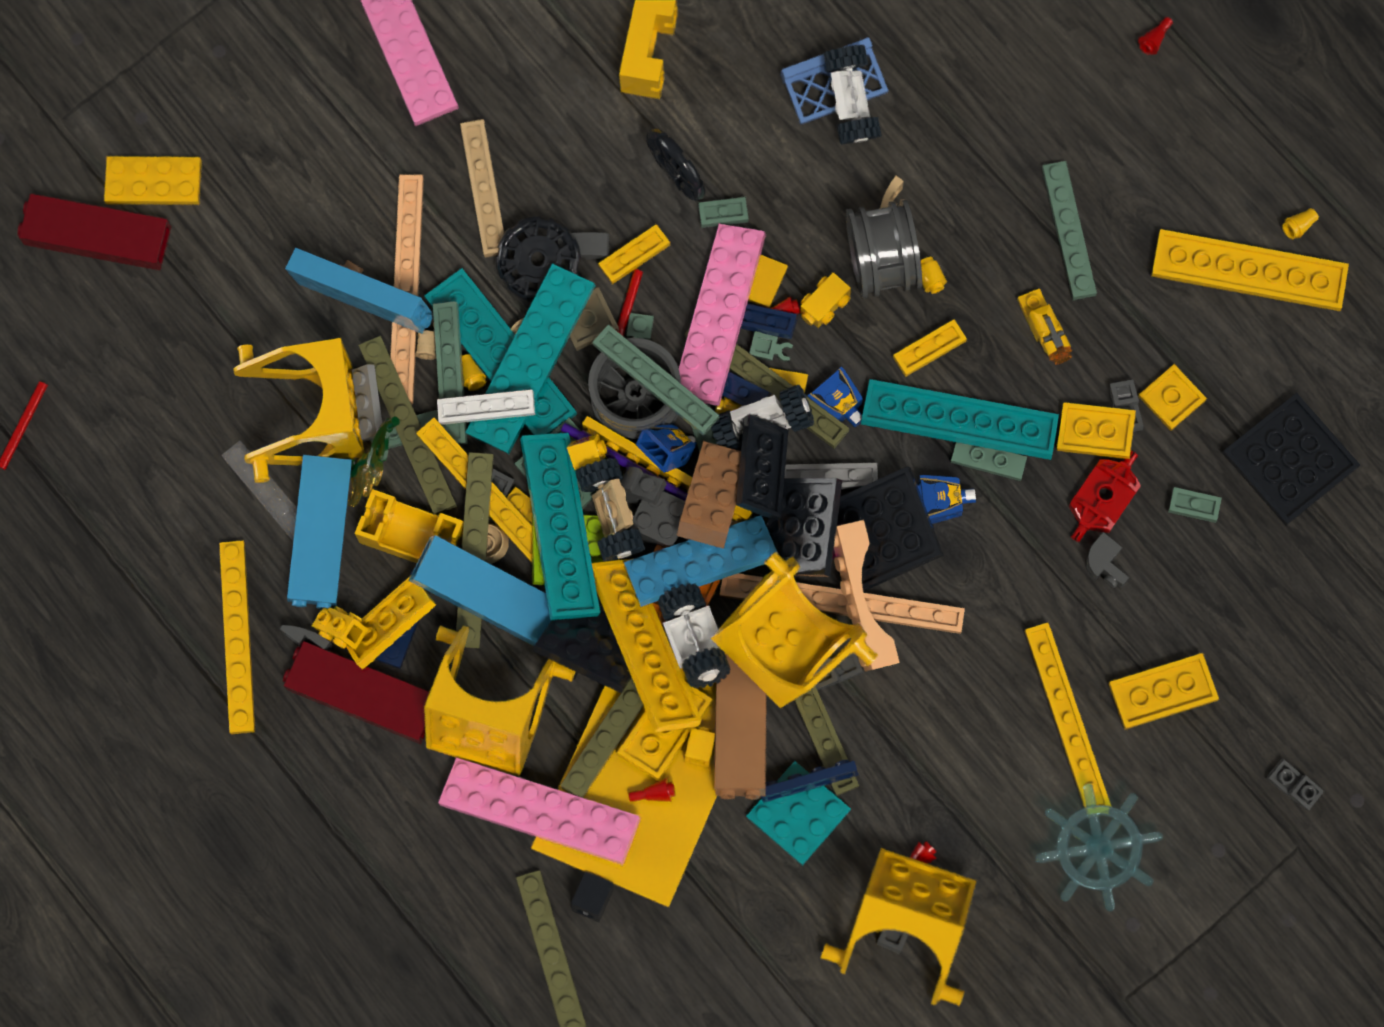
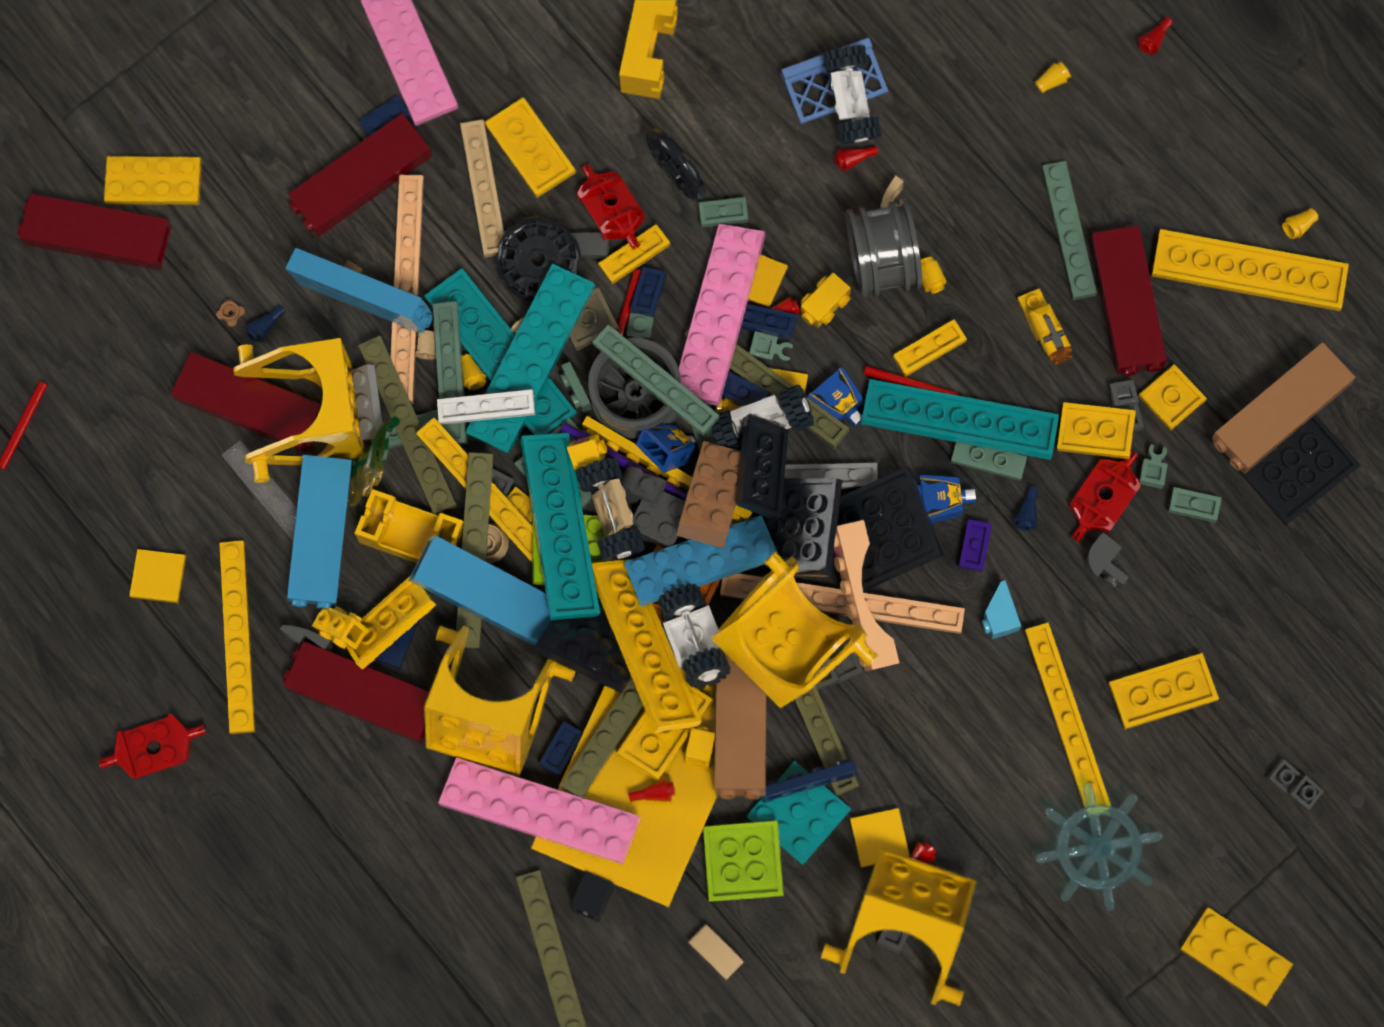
none -> red plate [98,714,207,780]
none -> yellow tile [129,549,186,604]
none -> dark red brick [171,352,322,453]
none -> medium nougat plate [216,299,245,327]
none -> dark blue cone [246,305,285,343]
none -> dark red brick [288,113,432,237]
none -> dark blue plate [358,95,411,137]
none -> yellow plate [485,97,576,198]
none -> dark blue plate [539,721,583,777]
none -> sand green plate [560,362,591,413]
none -> red plate [577,164,645,250]
none -> dark blue plate [630,267,666,318]
none -> tan slope [688,924,743,980]
none -> lime plate [703,821,784,902]
none -> red cone [834,145,878,172]
none -> yellow tile [850,808,910,868]
none -> red bar [864,365,958,395]
none -> dark purple plate [959,519,992,572]
none -> medium azure slope [981,581,1021,640]
none -> dark blue cone [1013,486,1038,531]
none -> yellow cone [1034,61,1071,93]
none -> dark red brick [1090,226,1167,376]
none -> sand green plate [1139,444,1168,489]
none -> yellow plate [1180,907,1293,1007]
none -> medium nougat brick [1212,342,1356,474]

